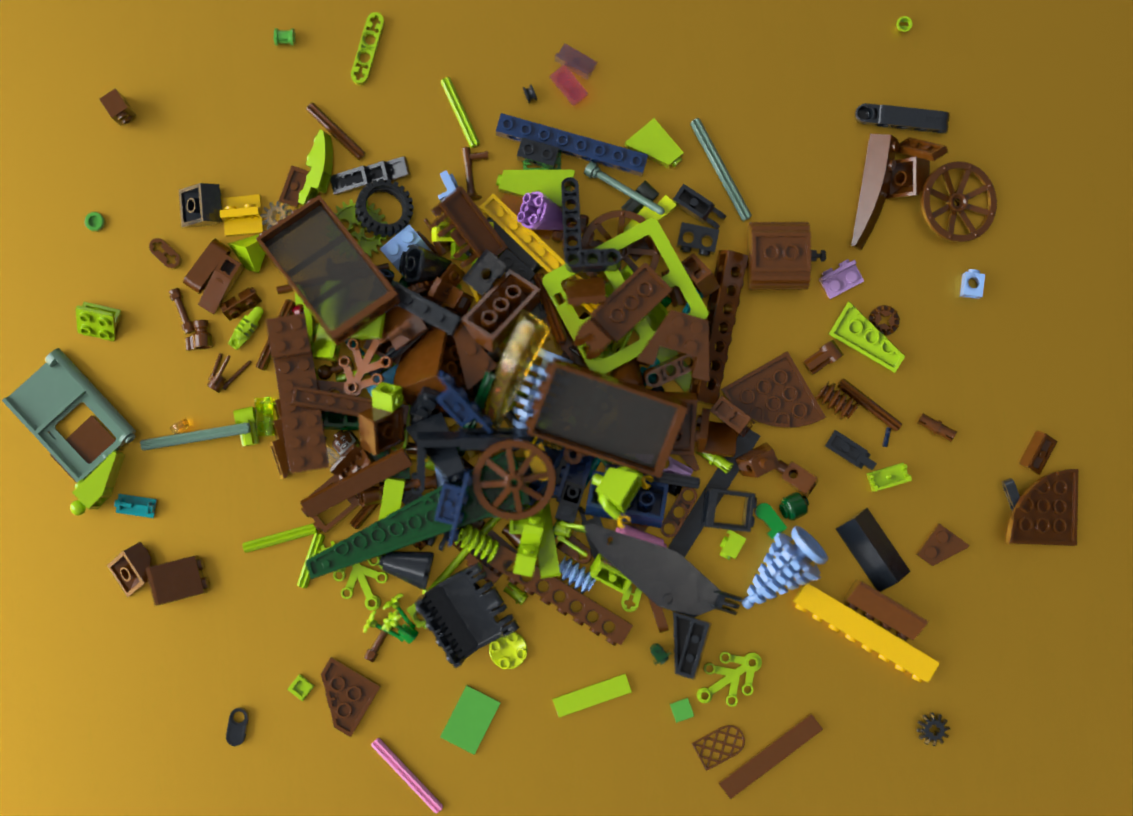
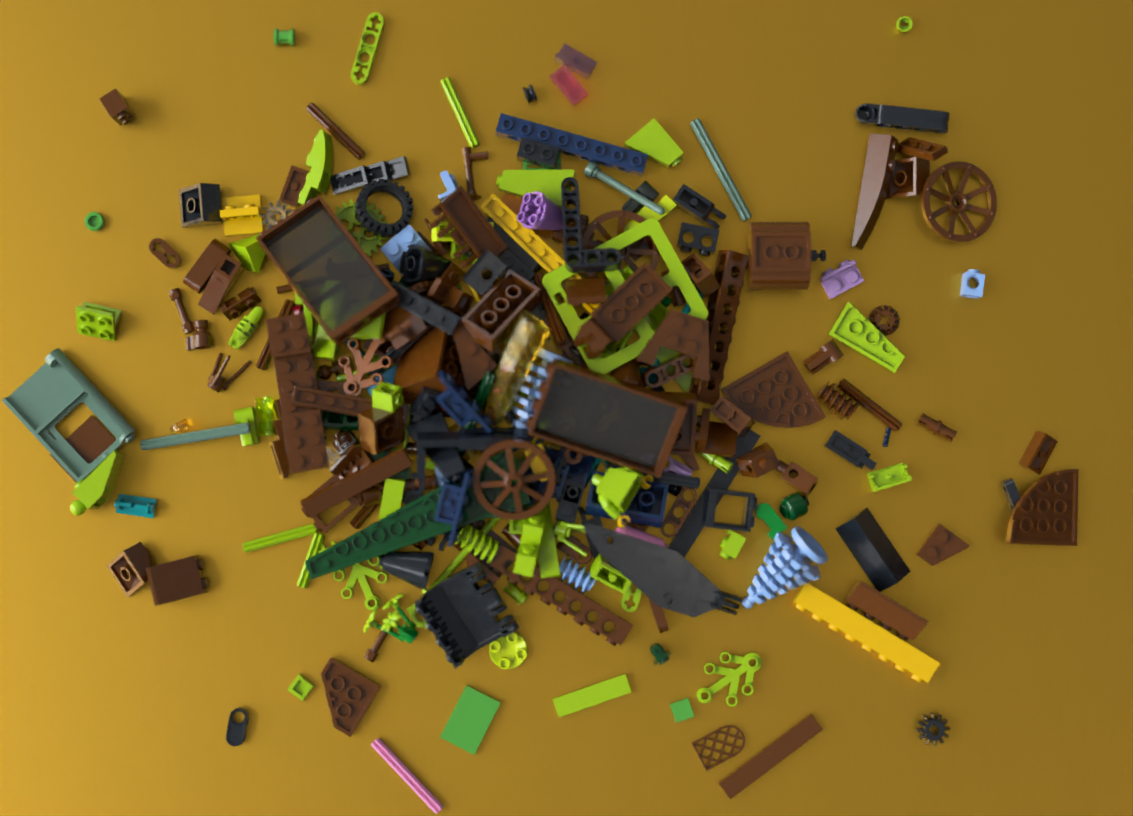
black wedge [673,612,712,680] -> none

